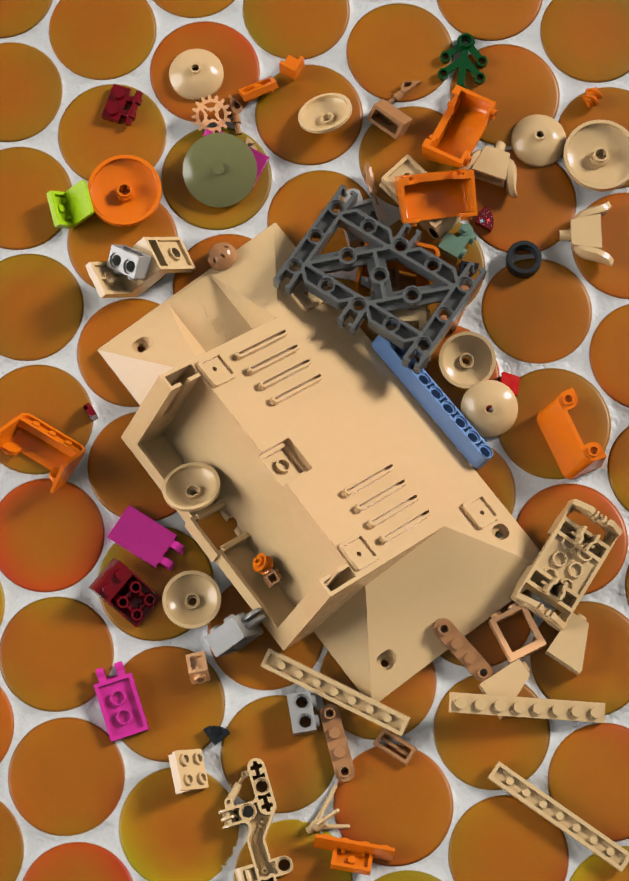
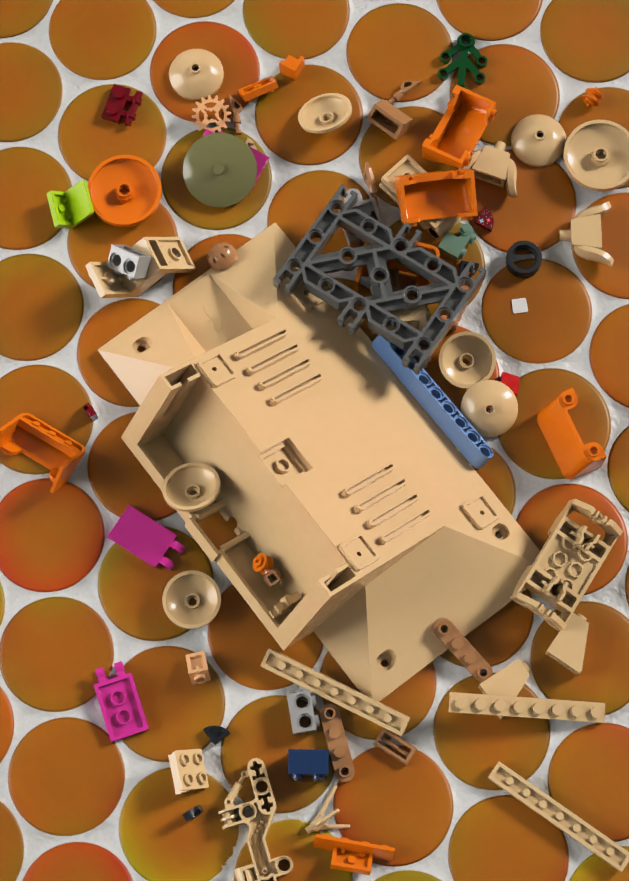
dark red slope [89,558,162,628] -> none
light grey brick [205,607,266,658] -> none
light nougat window [488,603,546,664] -> none
none -> black tile [183,805,204,822]
none -> tan plate [269,592,302,618]
none -> dark blue brick [288,749,329,782]
none -> white sticker [511,298,528,313]

